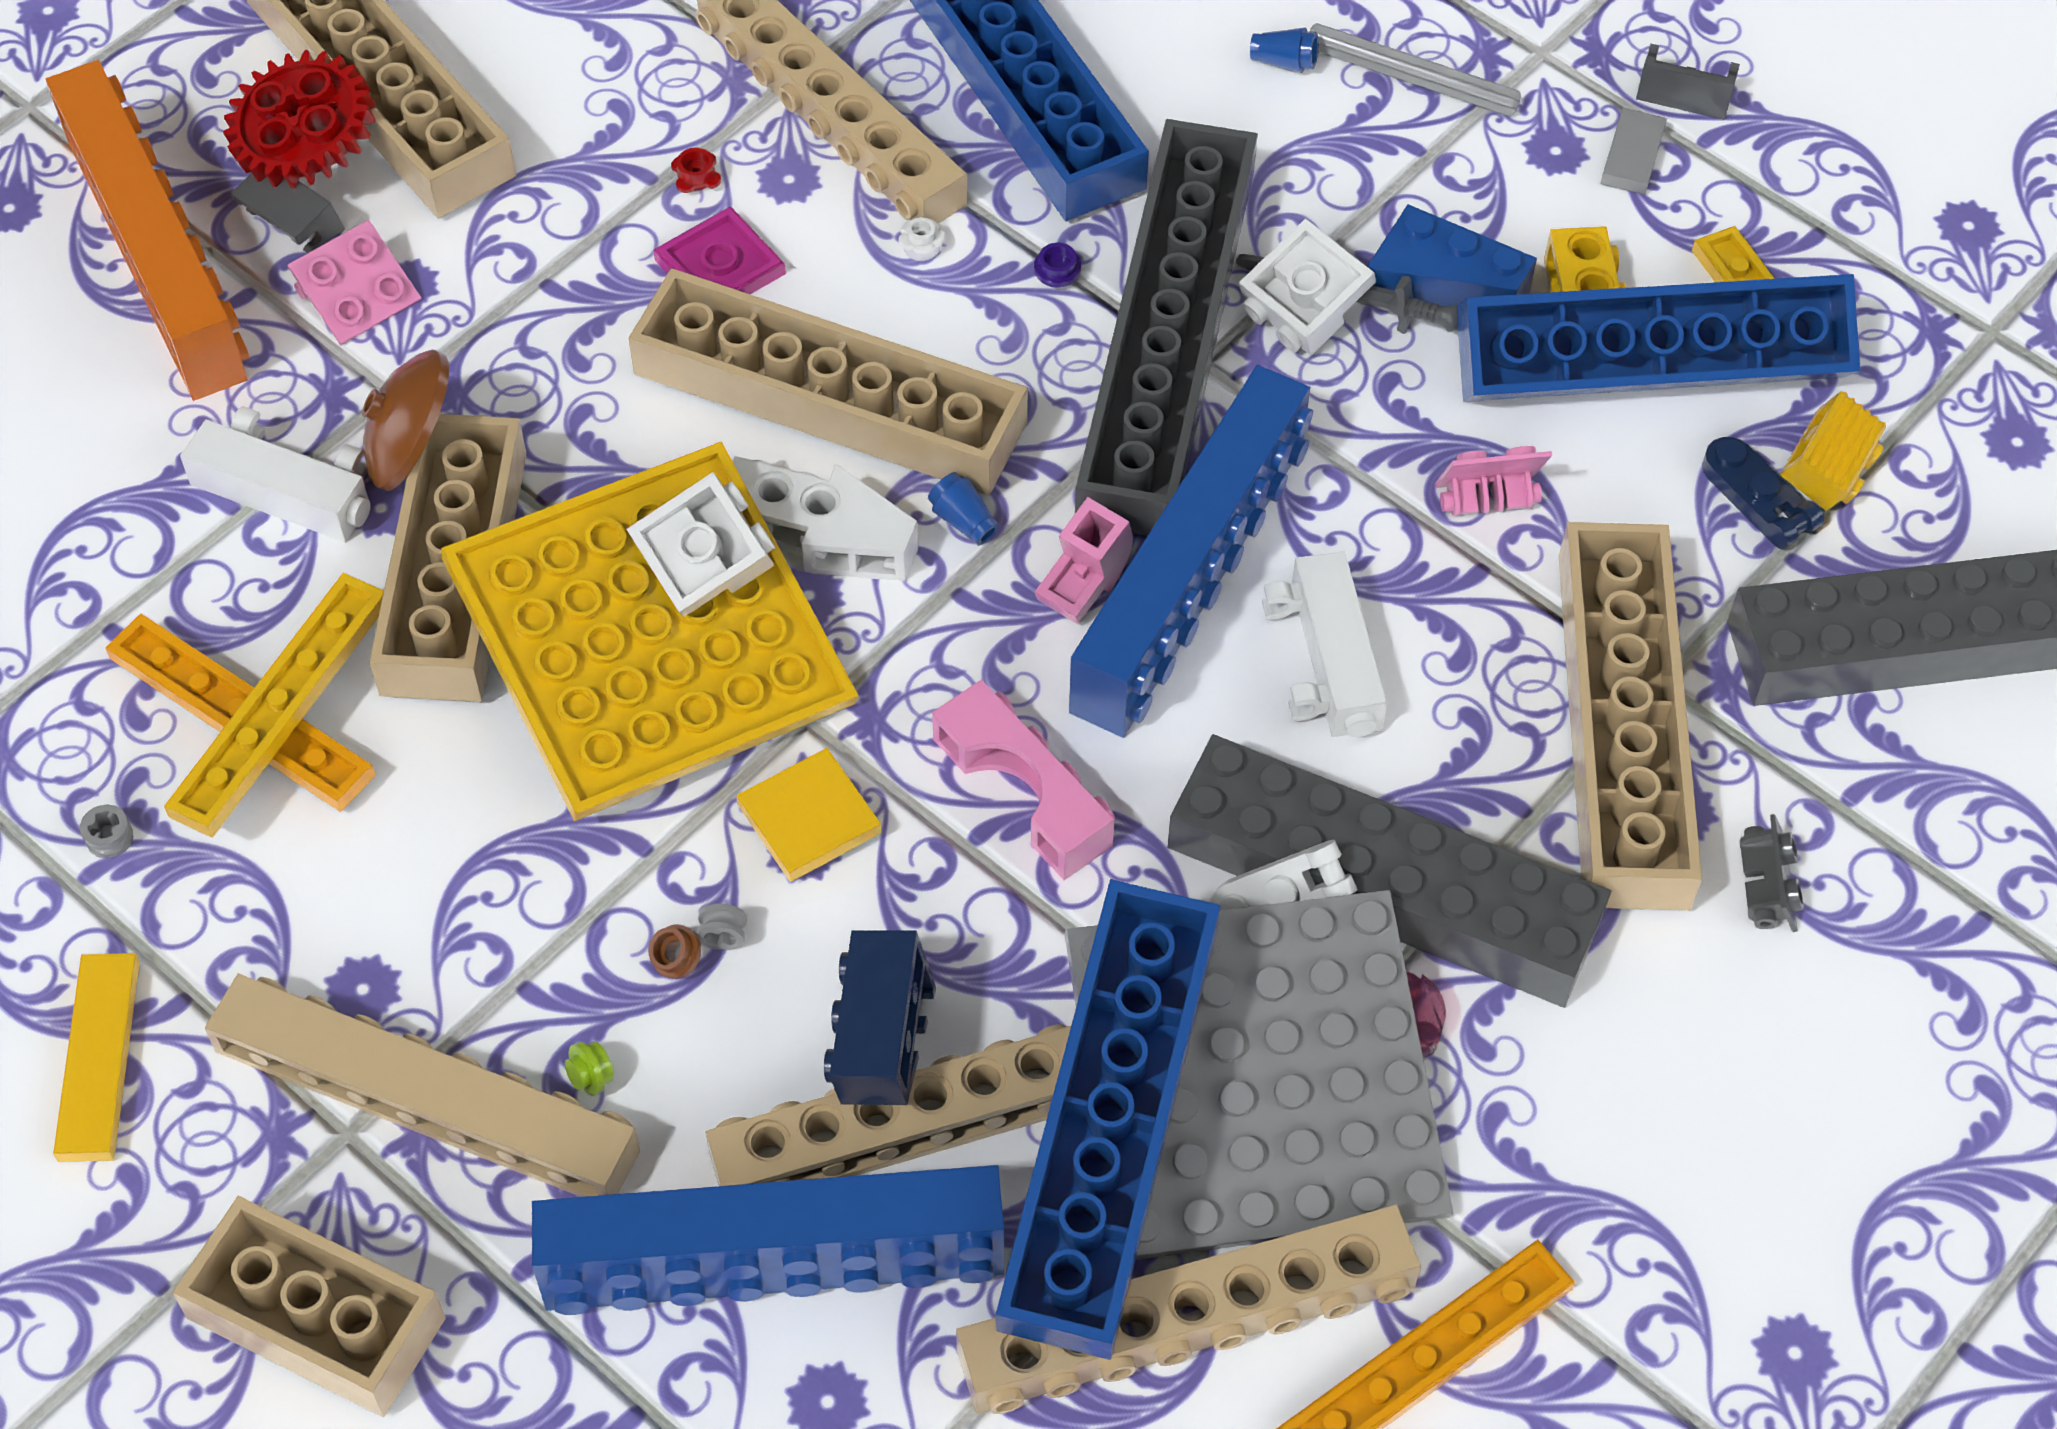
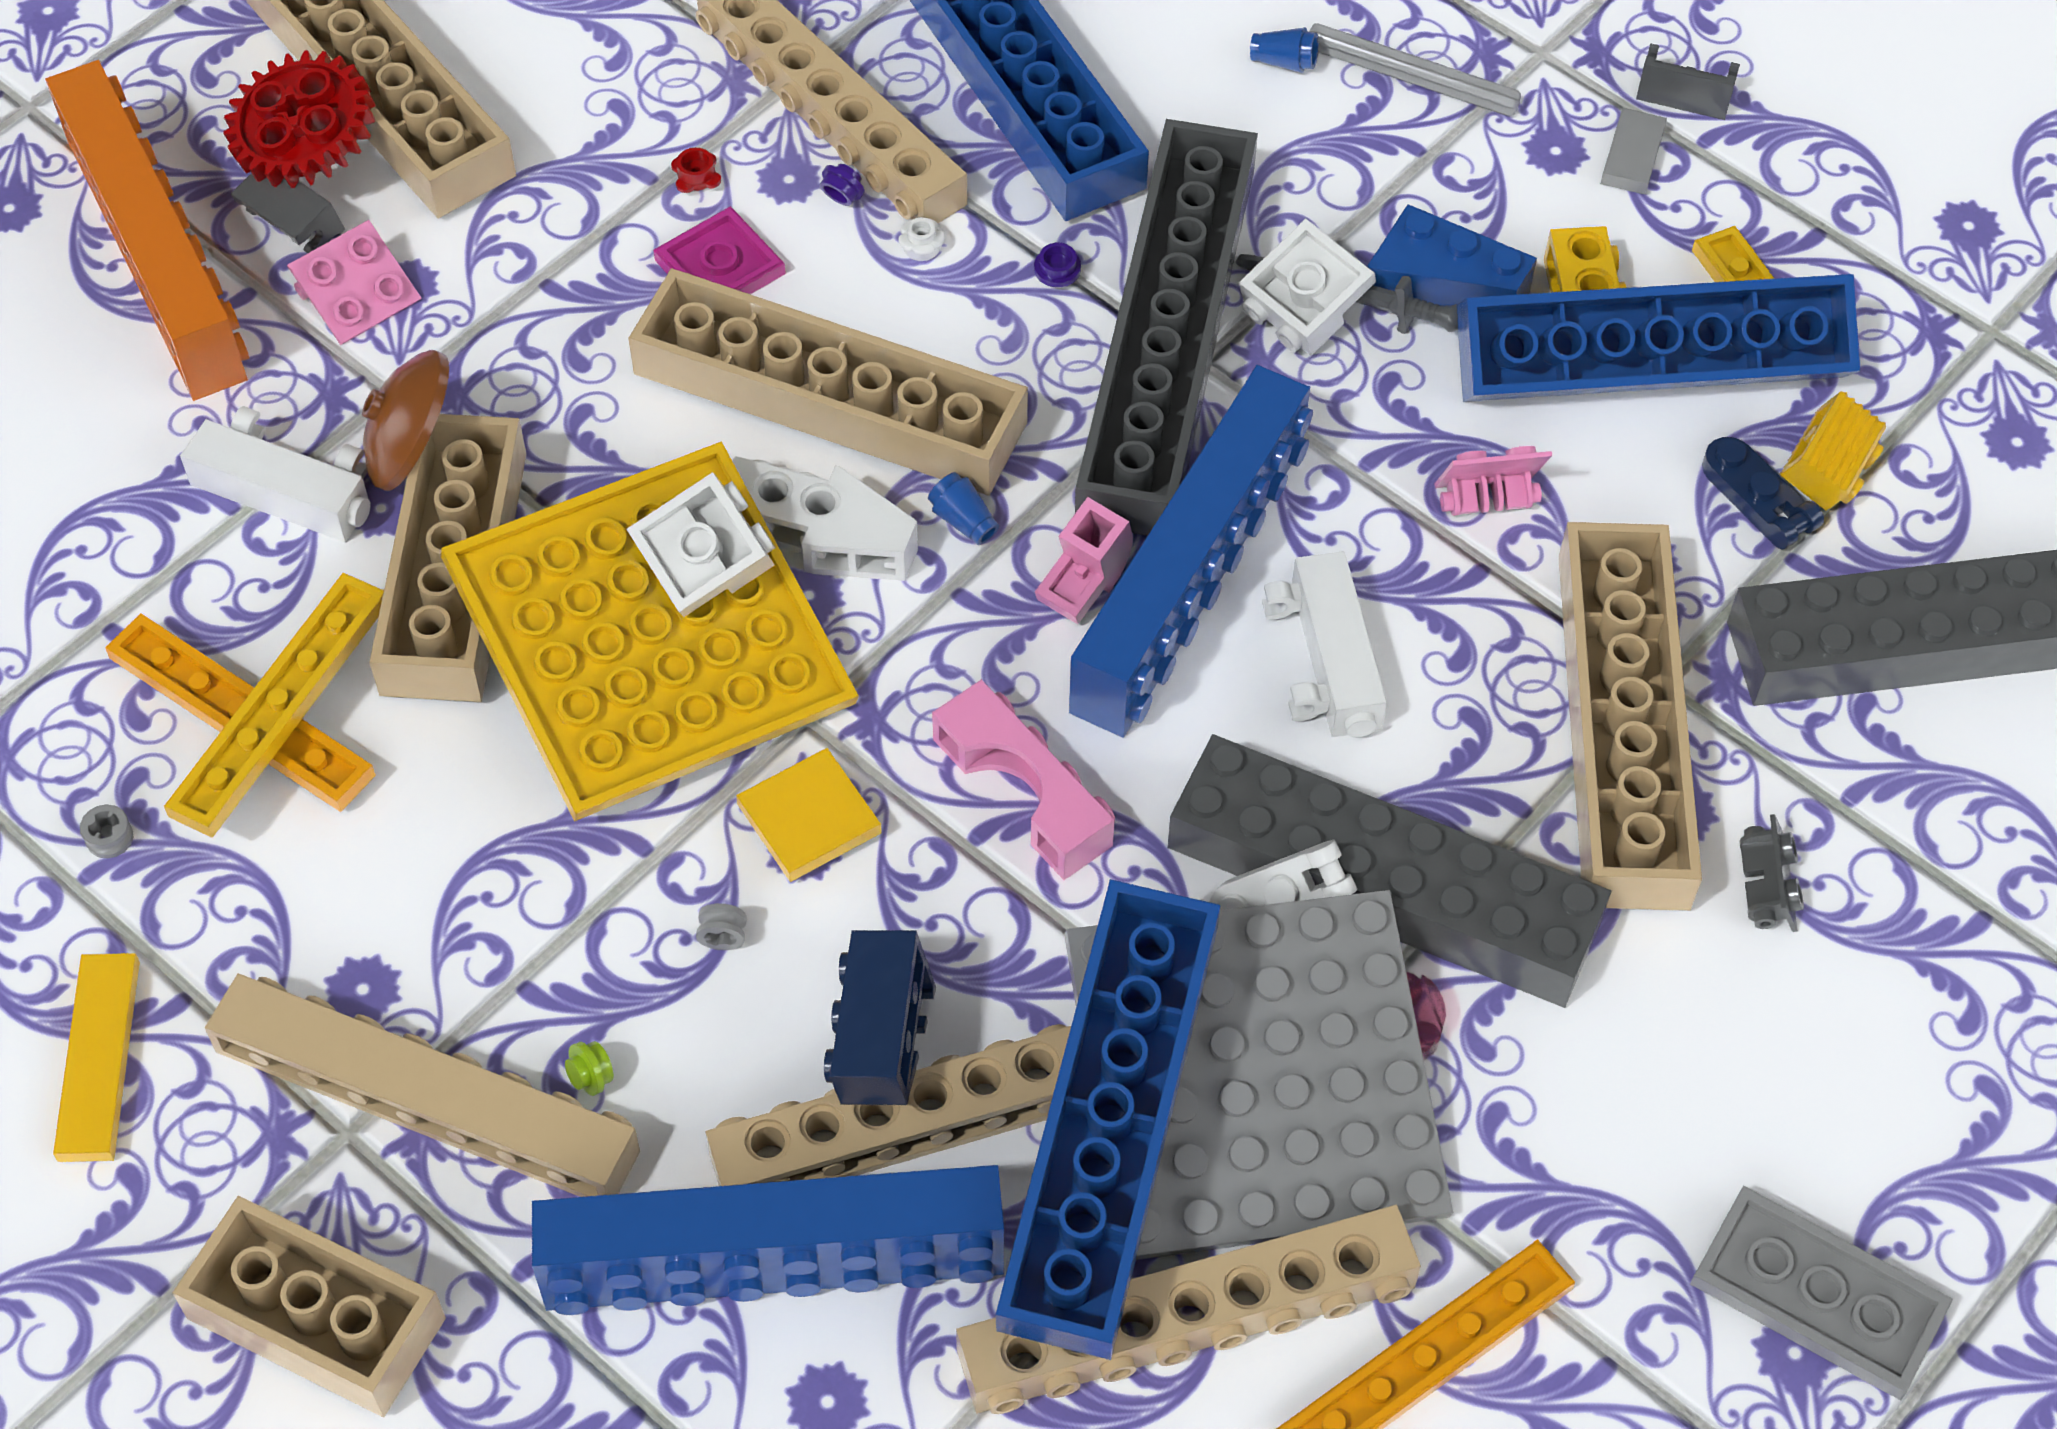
dark orange plate [648,924,701,979] -> none
none -> dark purple plate [819,163,865,206]
none -> light grey plate [1690,1185,1953,1401]

